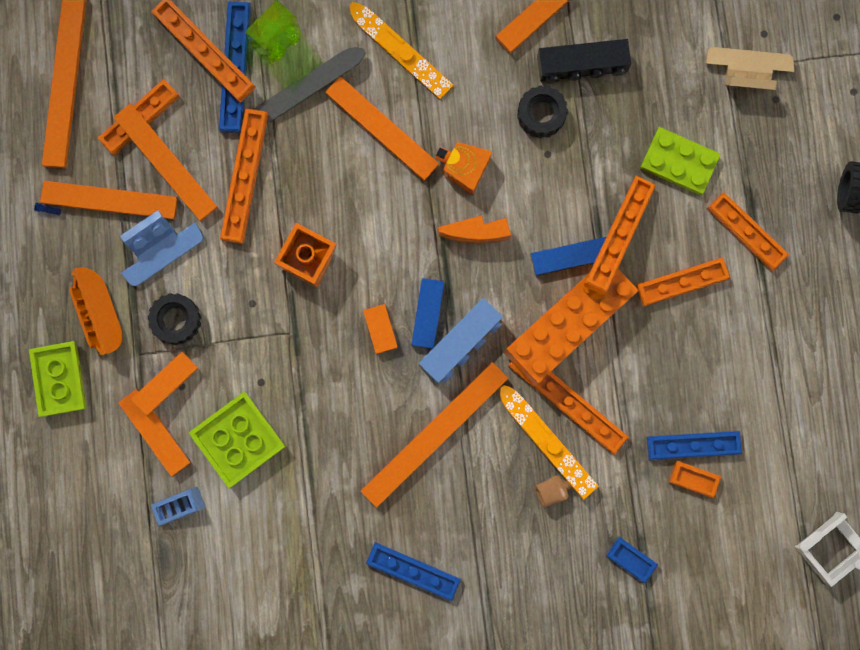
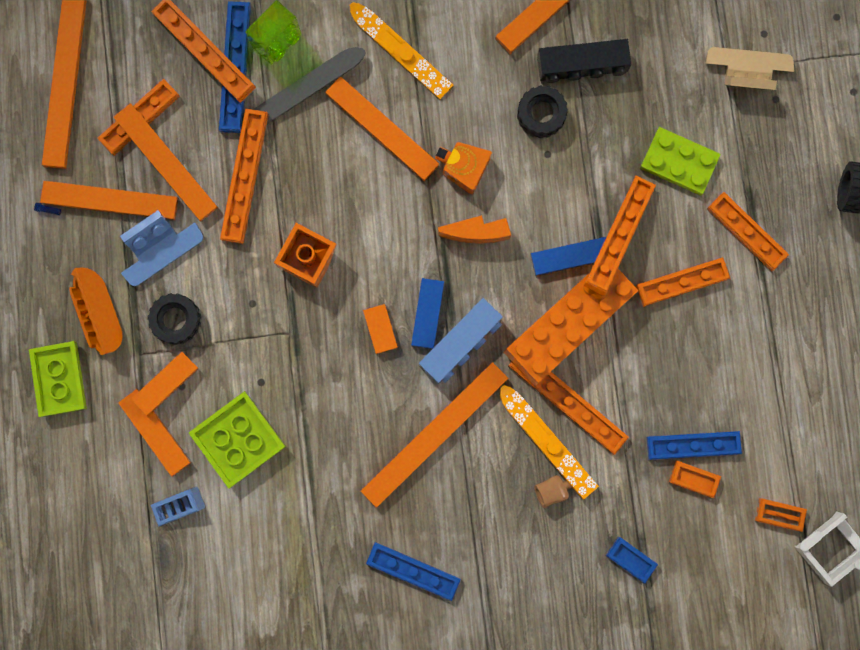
none -> orange tile [755,498,807,532]

